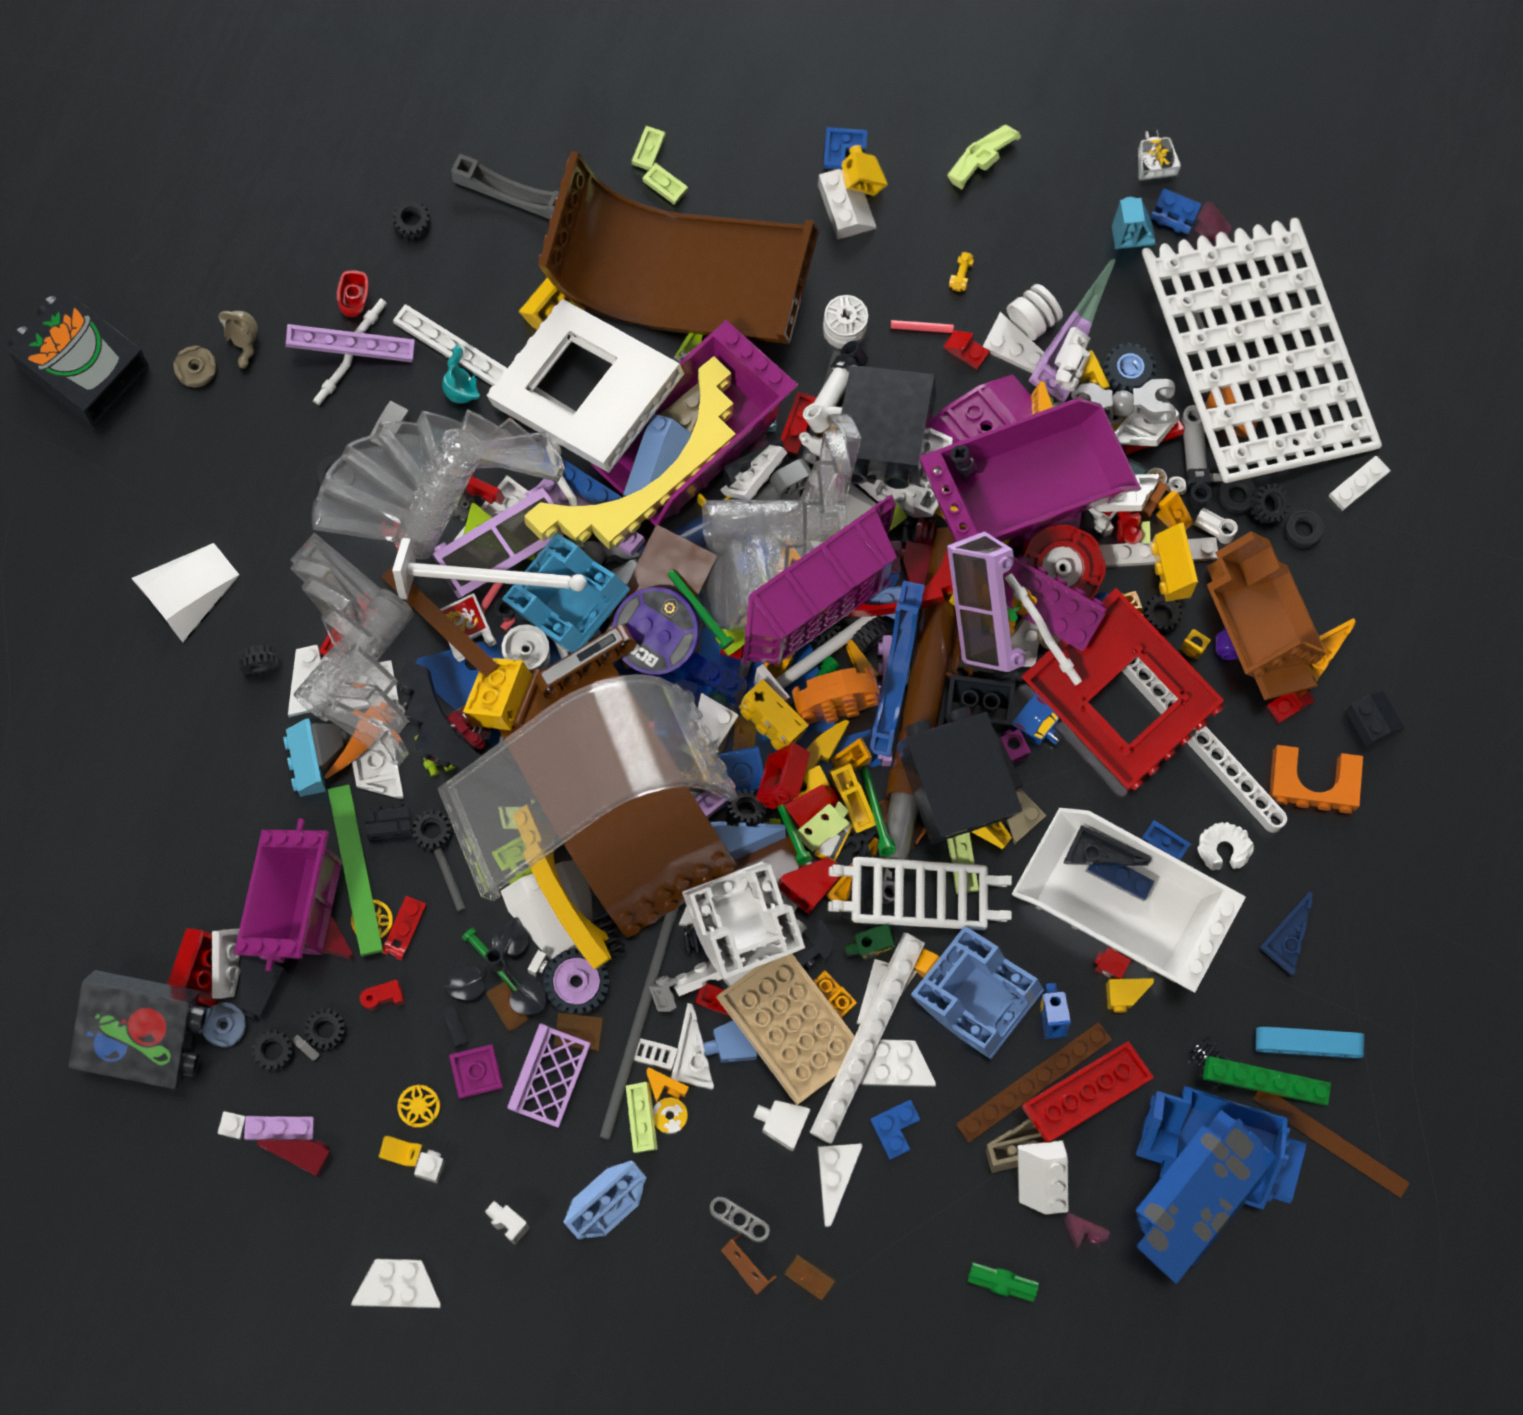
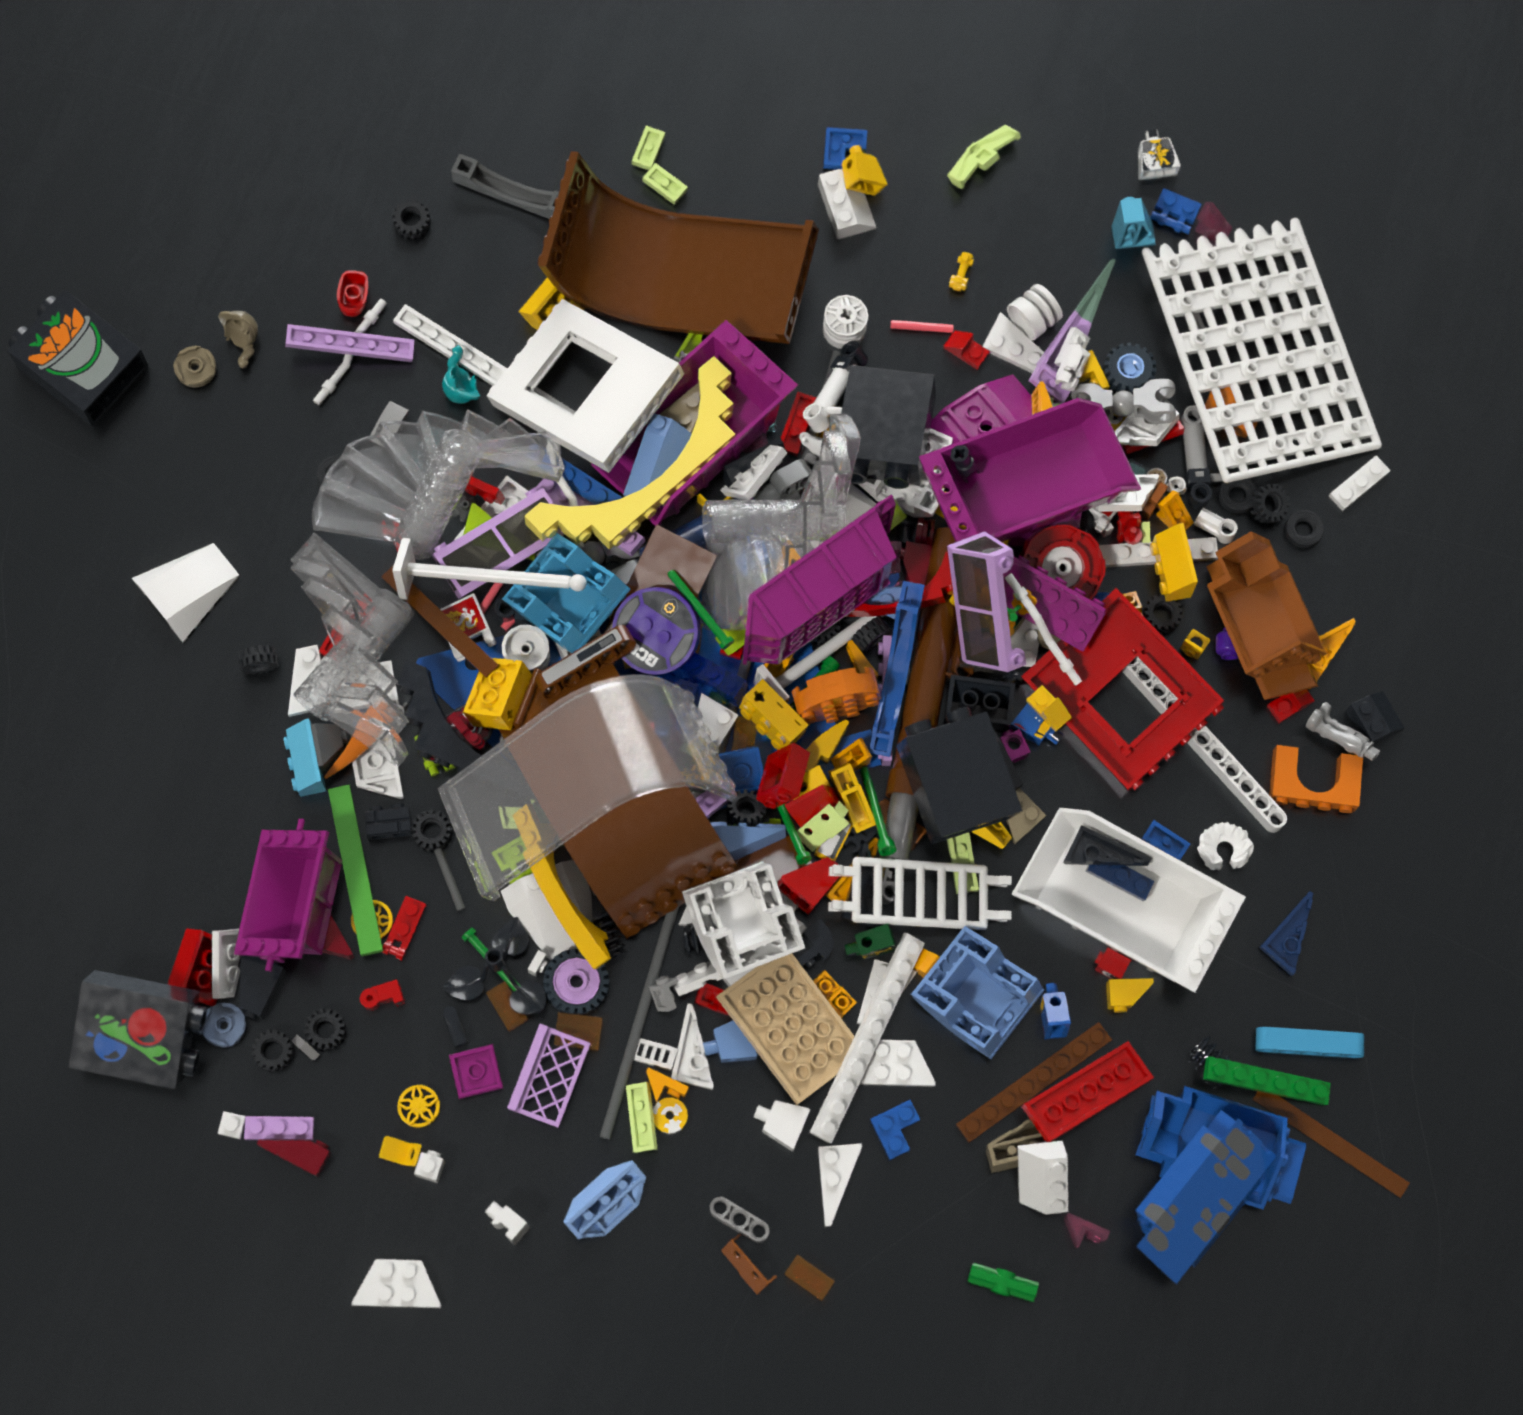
none -> yellow slope [1026,685,1072,732]
none -> light grey piece [1306,702,1380,761]

